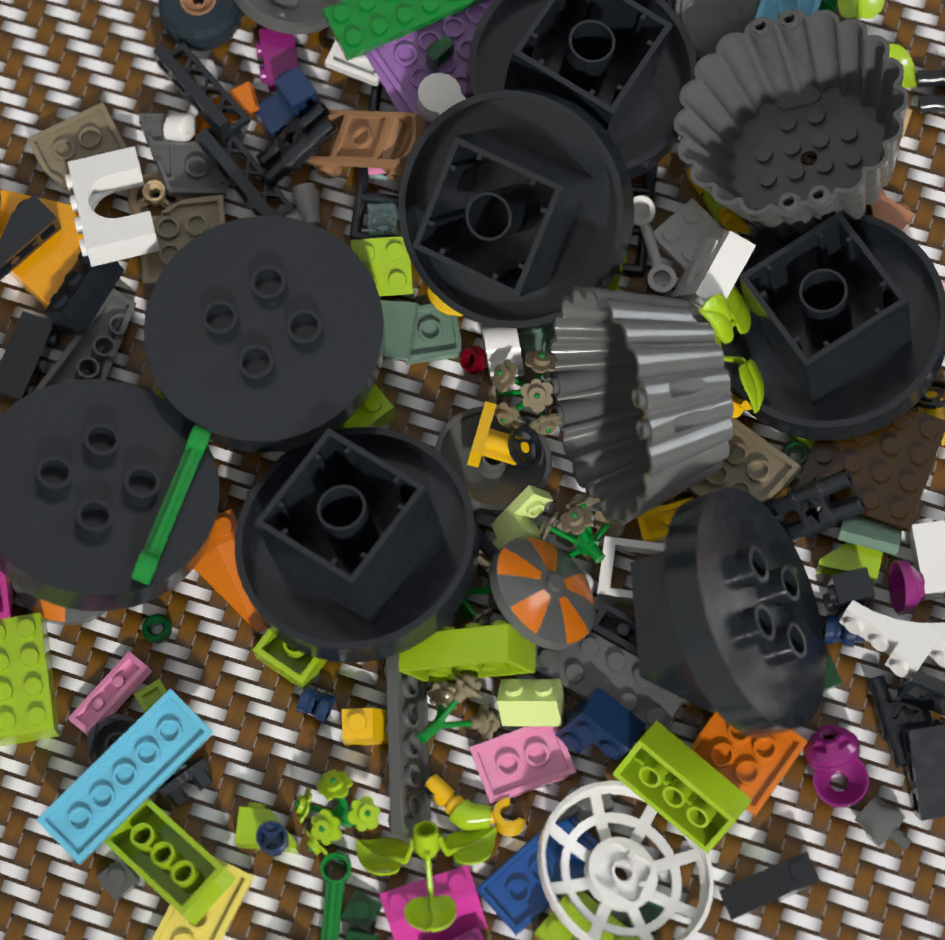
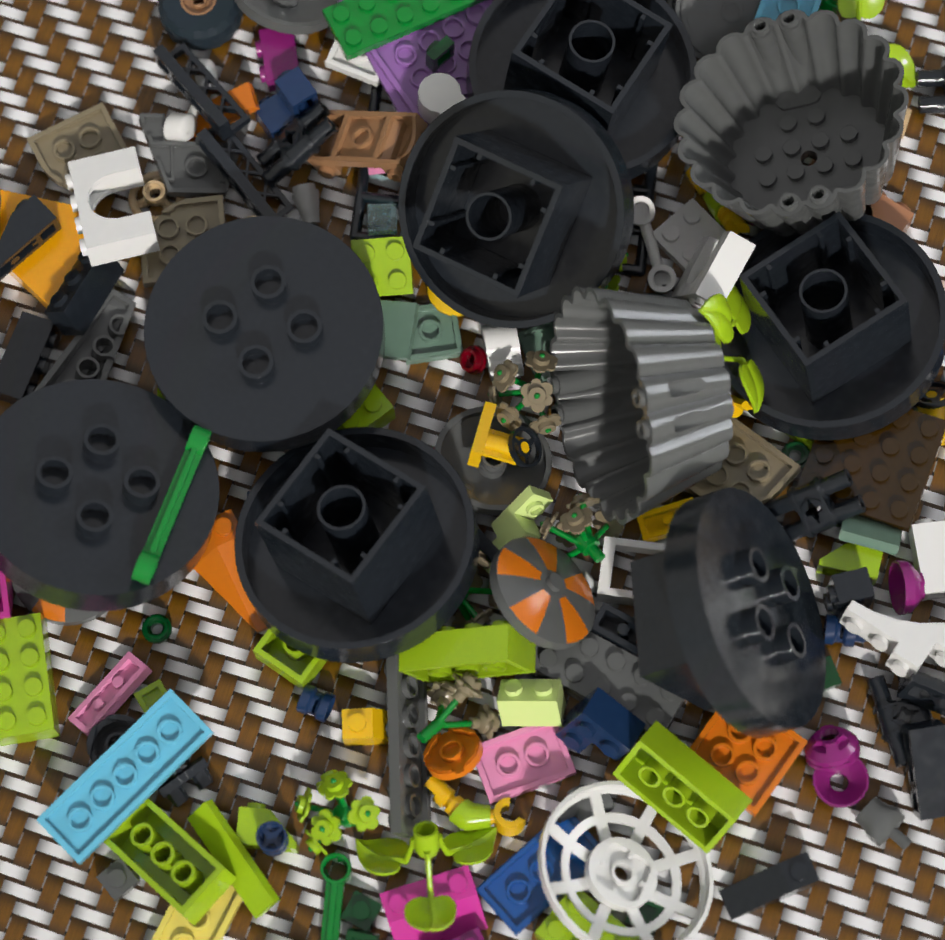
none -> lime tile [187,799,280,919]
none -> orange tile [423,727,483,780]

